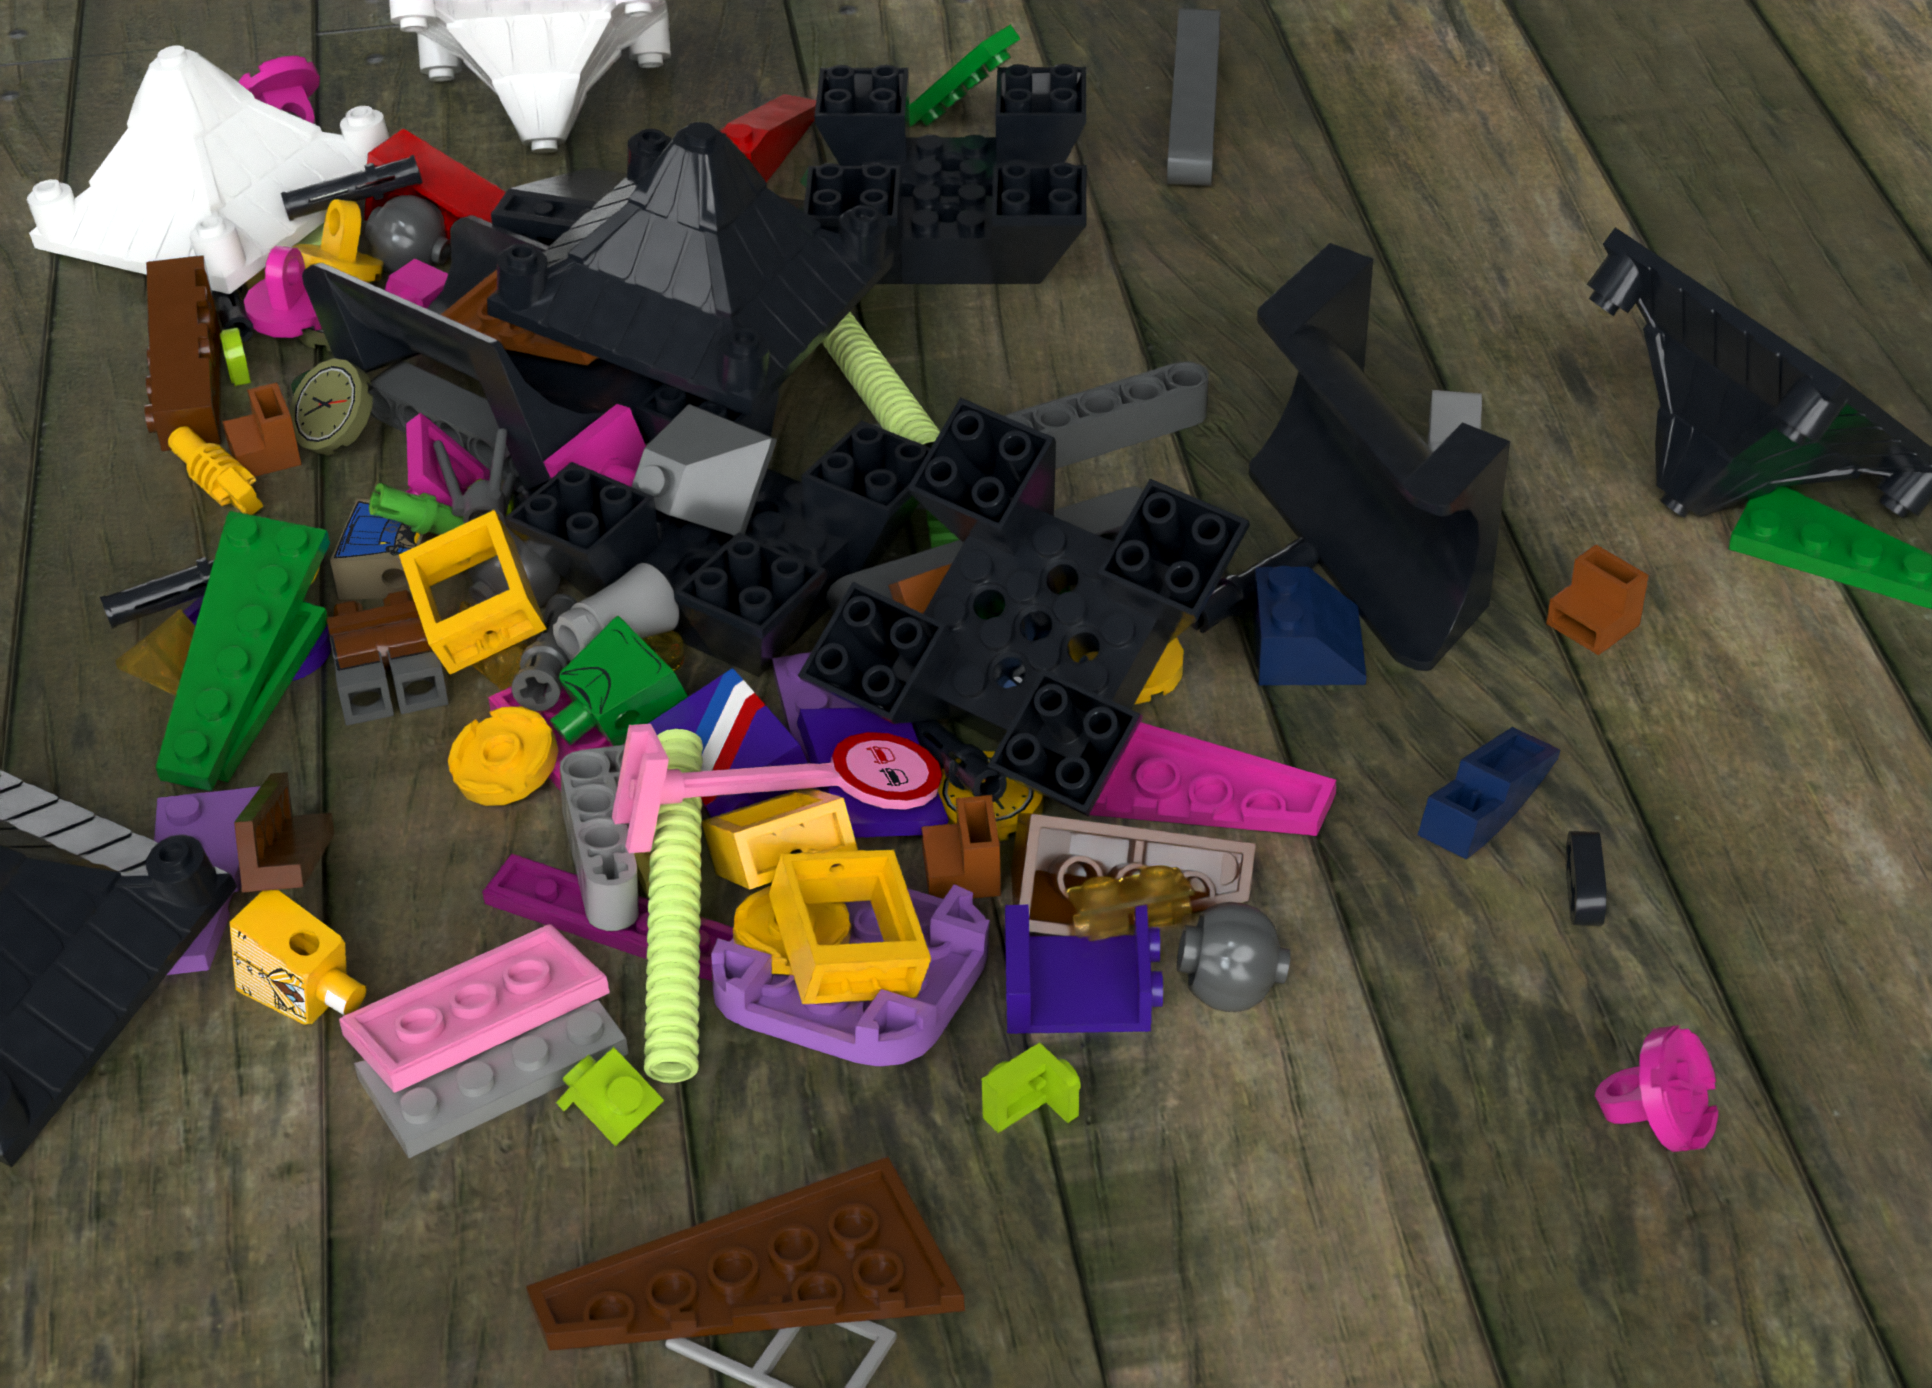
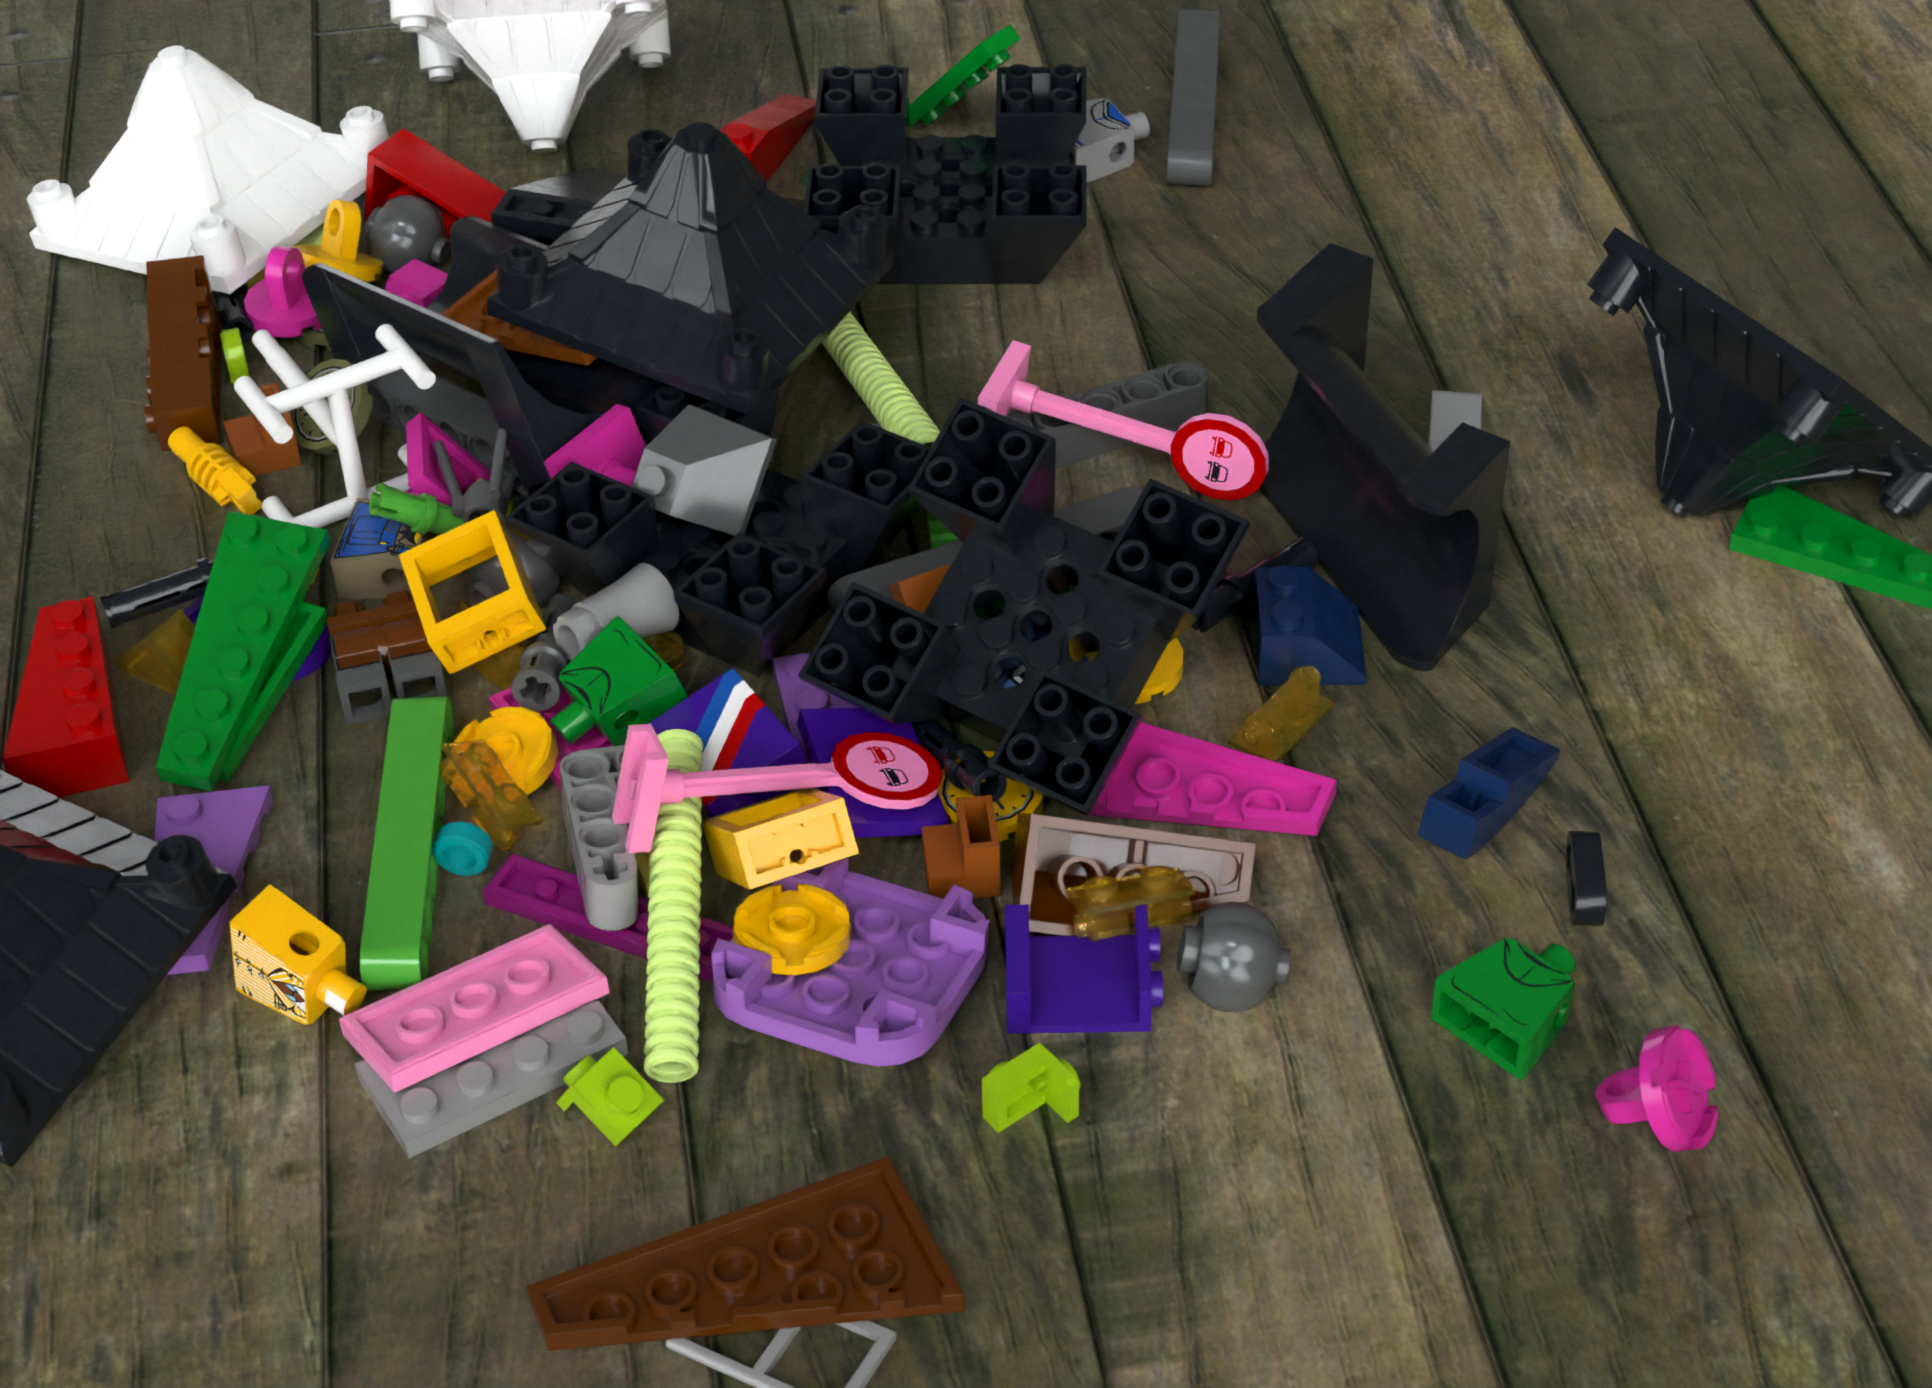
reddish brown fence [234,772,334,893] -> none
dark pink tile [238,55,320,124] -> none
black pin [281,155,423,221] -> none
yellow window [769,850,931,1004] -> none
dark orange piece [1546,544,1649,655] -> none
none -> red wedge [3,597,130,798]
none -> white piece [234,324,436,528]
none -> bright green beam [360,695,453,992]
none -> teal tile [432,822,493,876]
none -> clear yellow hinge [441,740,543,850]
none -> bright pink piece [978,340,1269,501]
none -> light grey torso [1065,98,1150,184]
none -> clear yellow hinge [1228,666,1334,762]
none -> green torso [1430,938,1575,1080]

